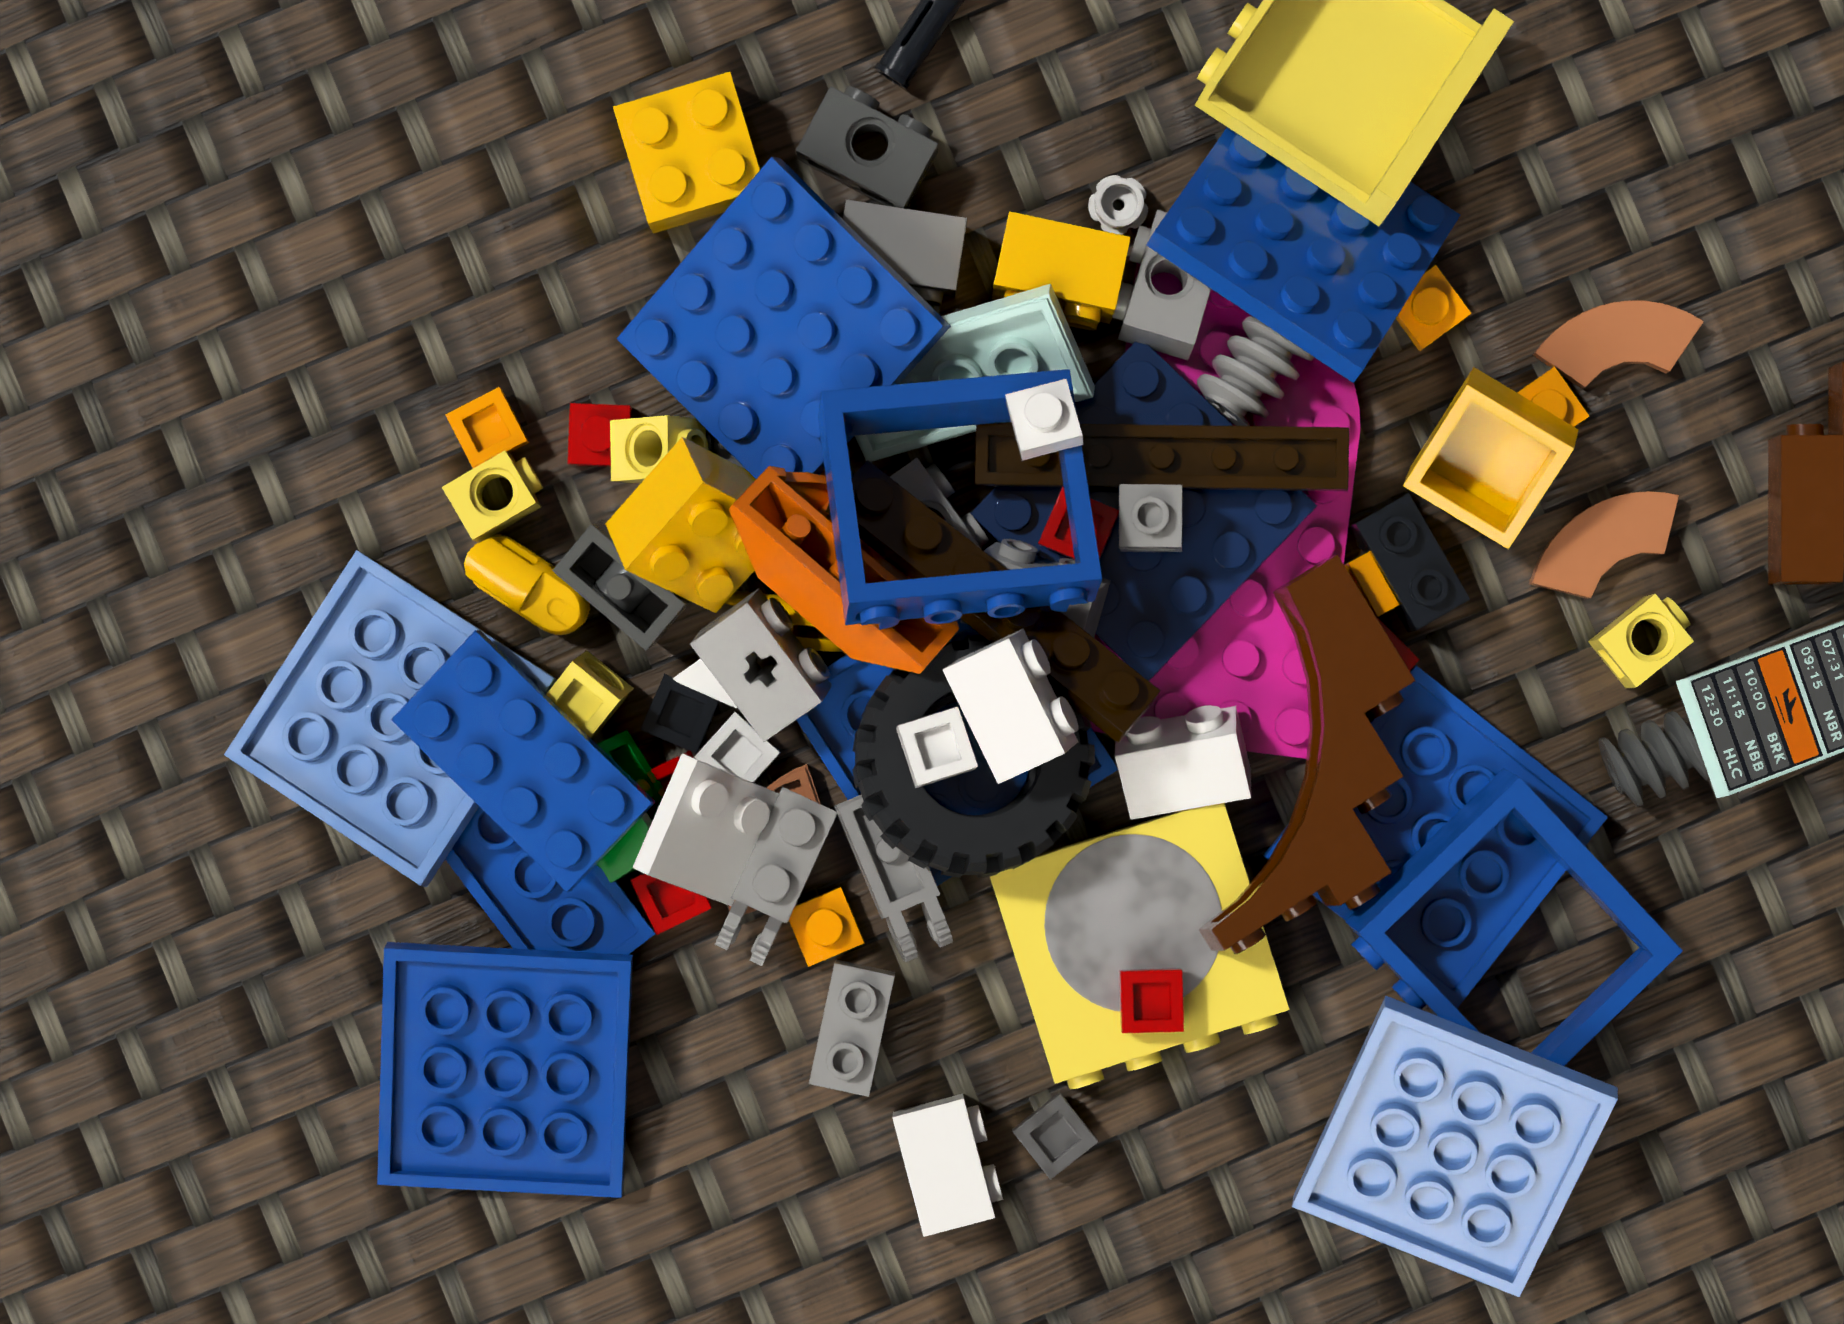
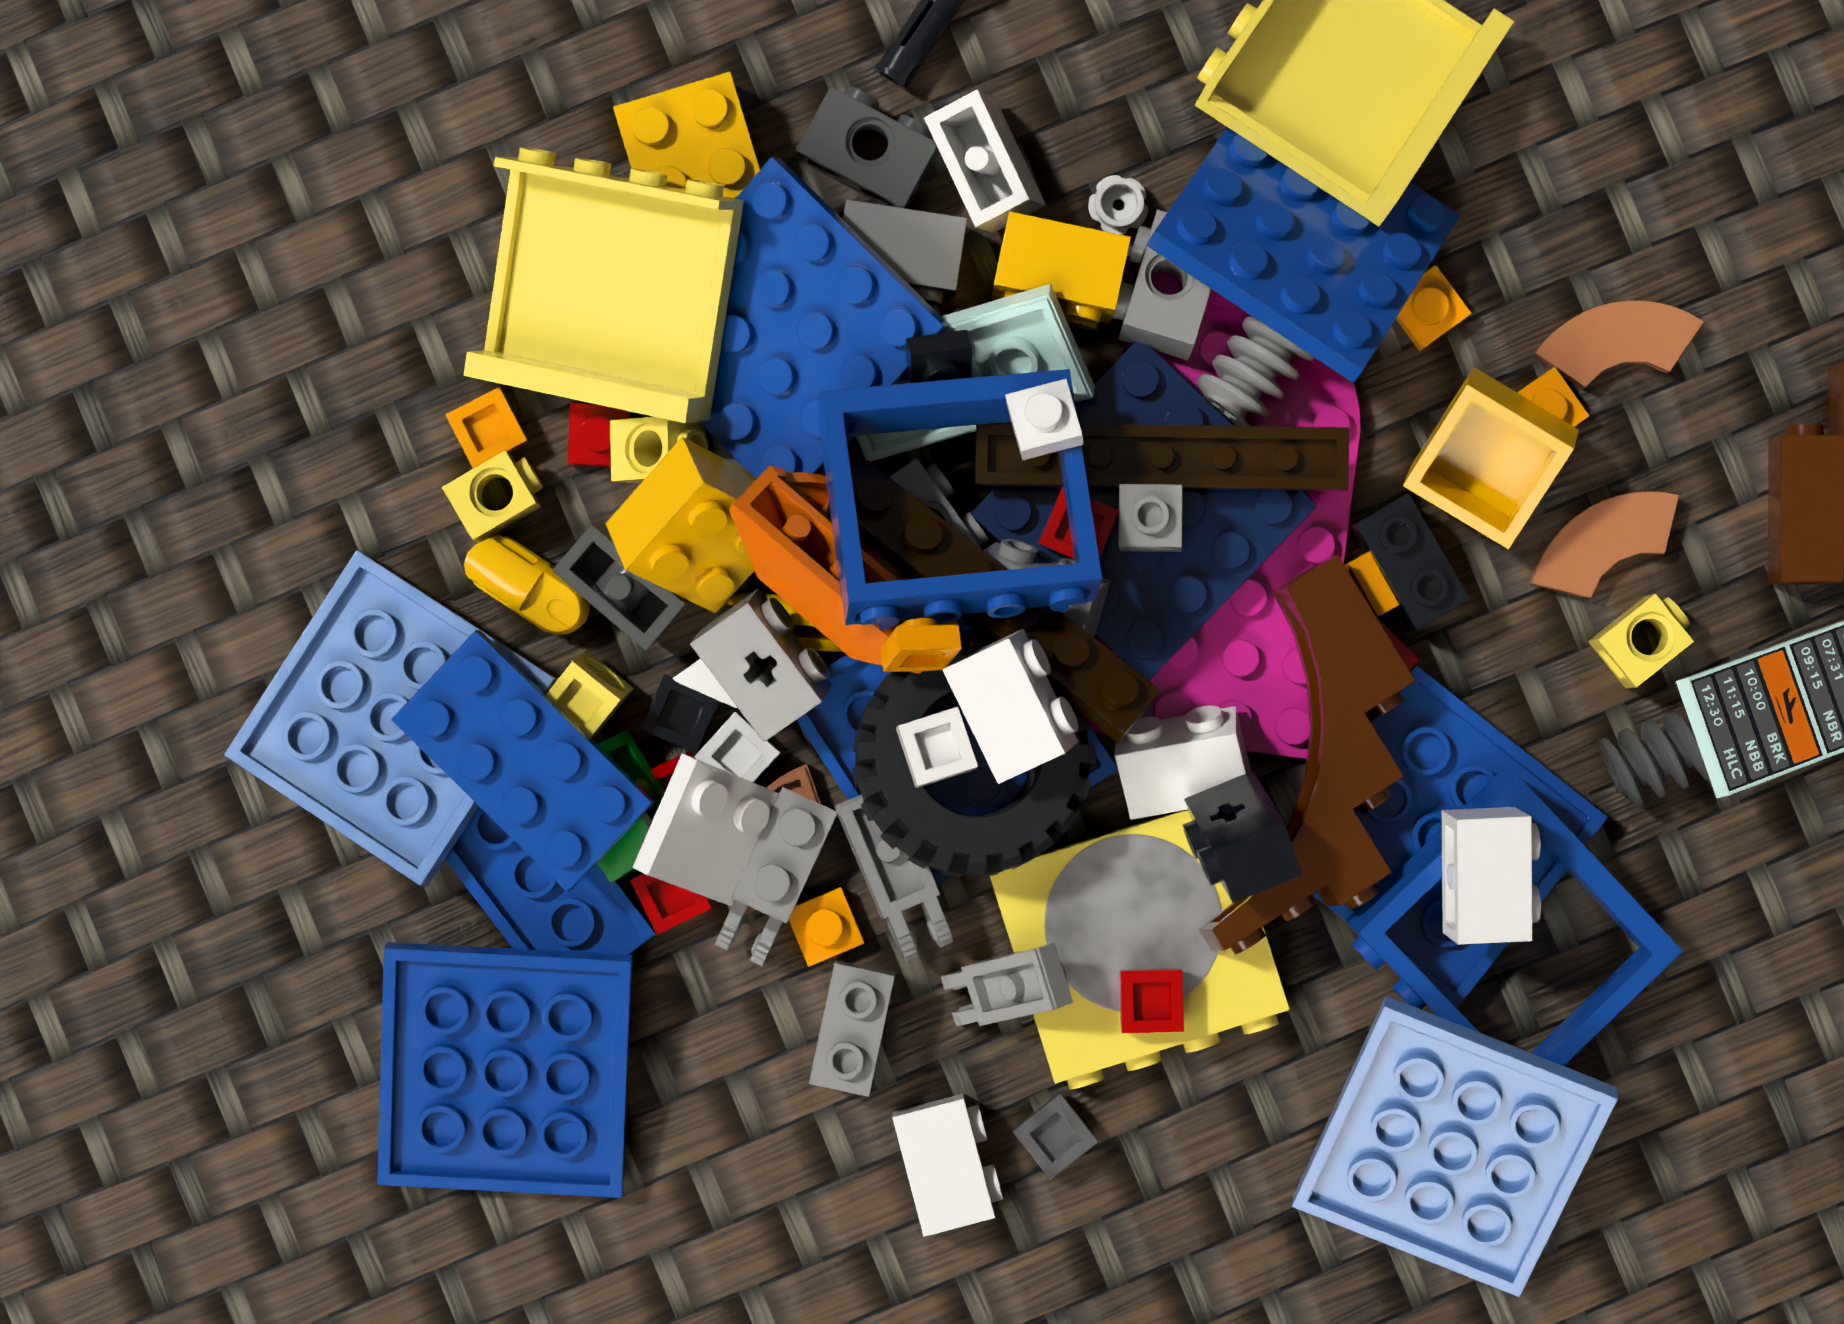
none -> light yellow panel [464,147,744,423]
none -> light orange plate [880,618,962,672]
none -> black plate [906,330,972,384]
none -> white brick [924,89,1046,233]
none -> light grey hinge [941,943,1073,1026]
none -> black brick [1182,771,1303,903]
none -> white brick [1441,807,1541,945]

